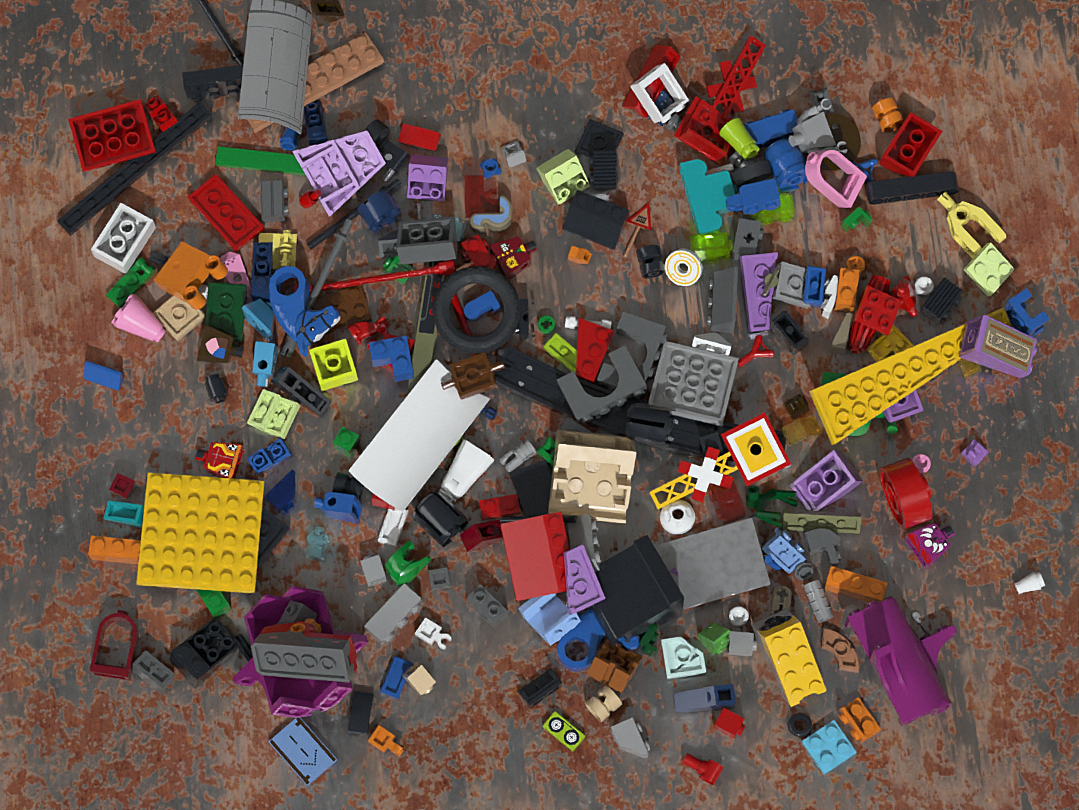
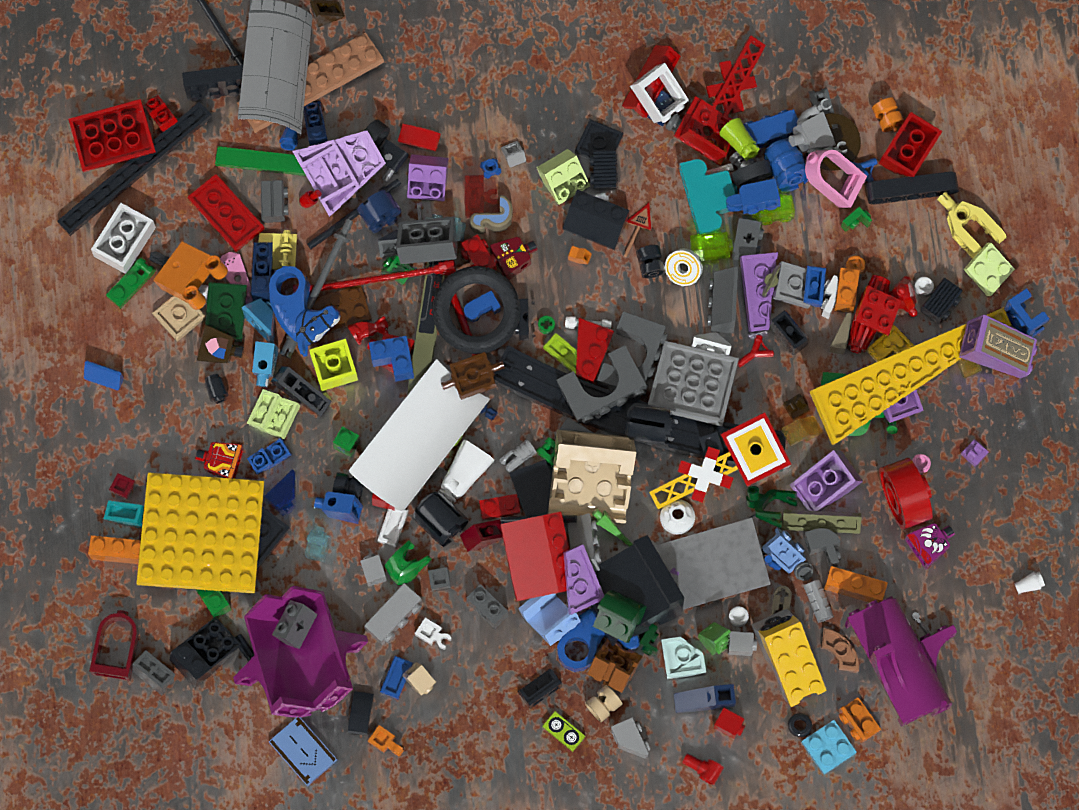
bright pink cone [111,293,167,342] -> none
dark grey piece [251,618,358,682] -> none
clear red brick [708,480,746,525] -> none
none -> bright green piece [592,509,633,547]
none -> dark green brick [593,590,647,643]

